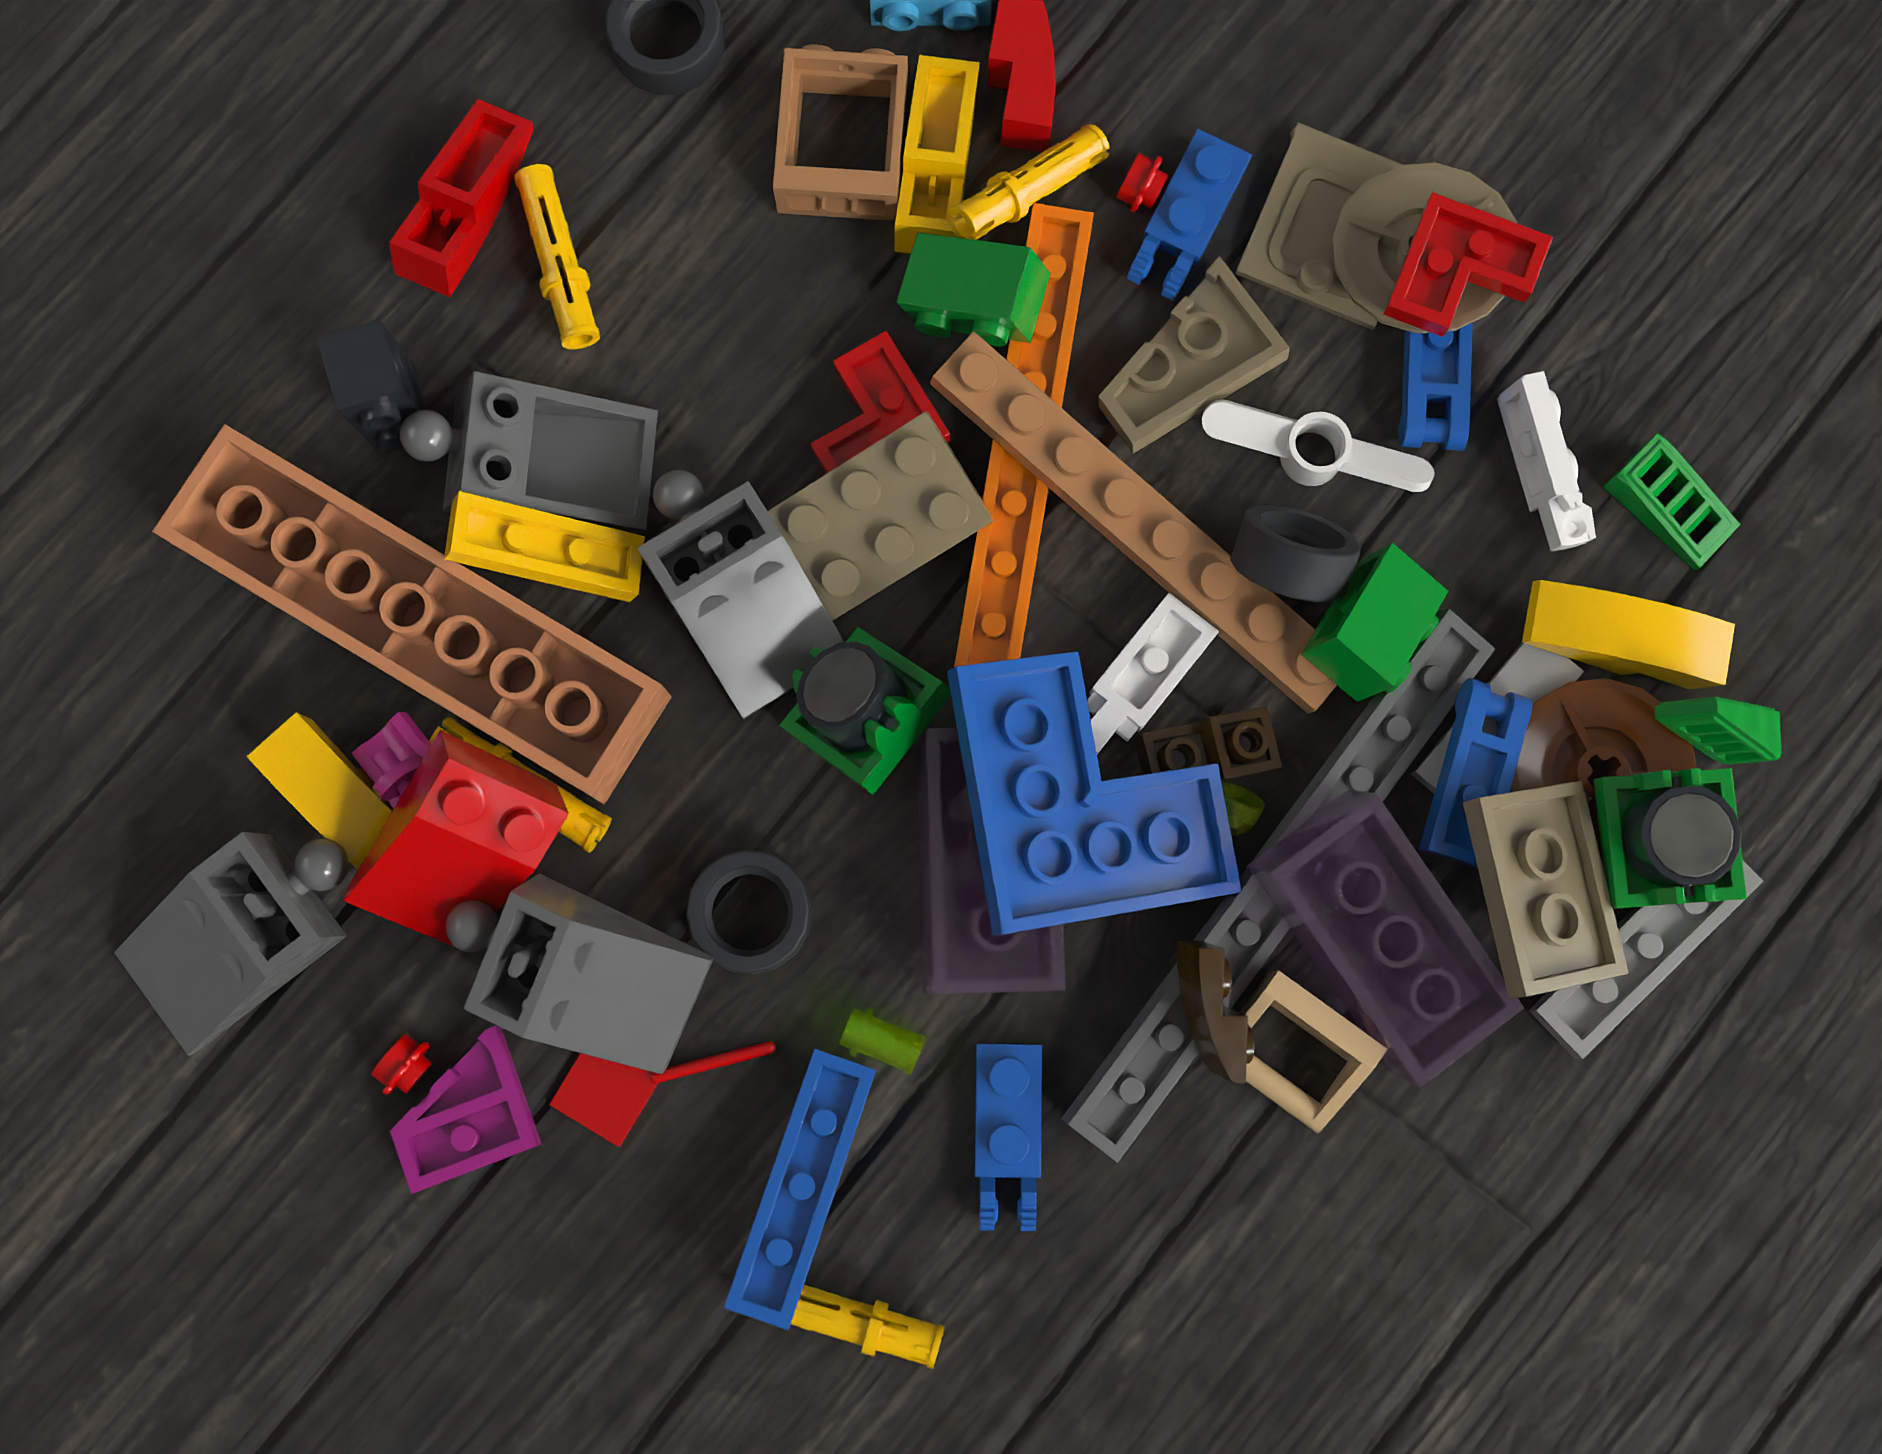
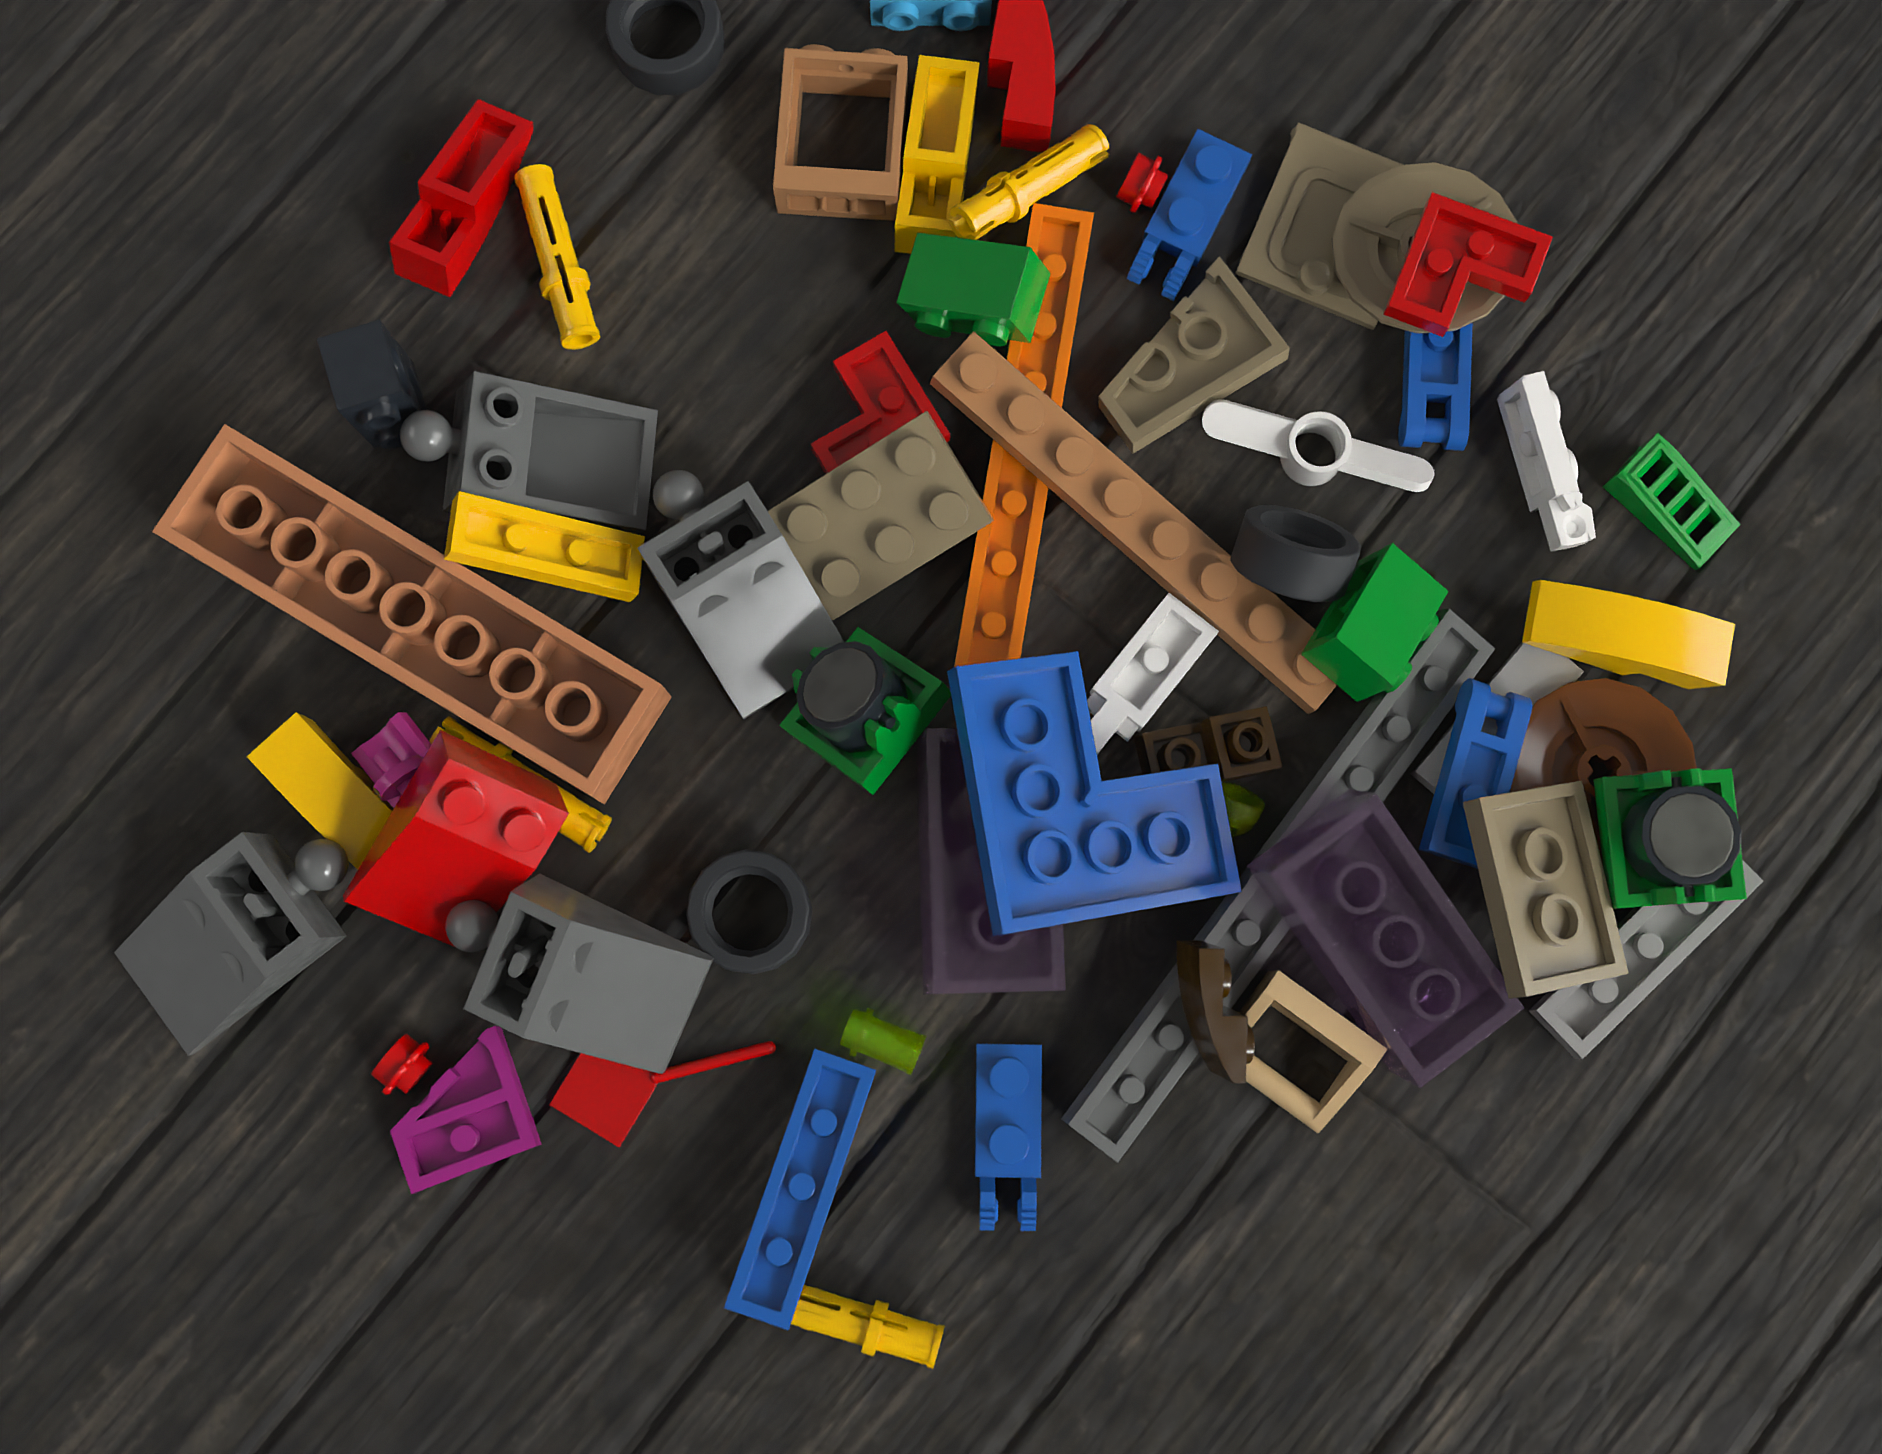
green slope [1655,697,1782,764] -> none

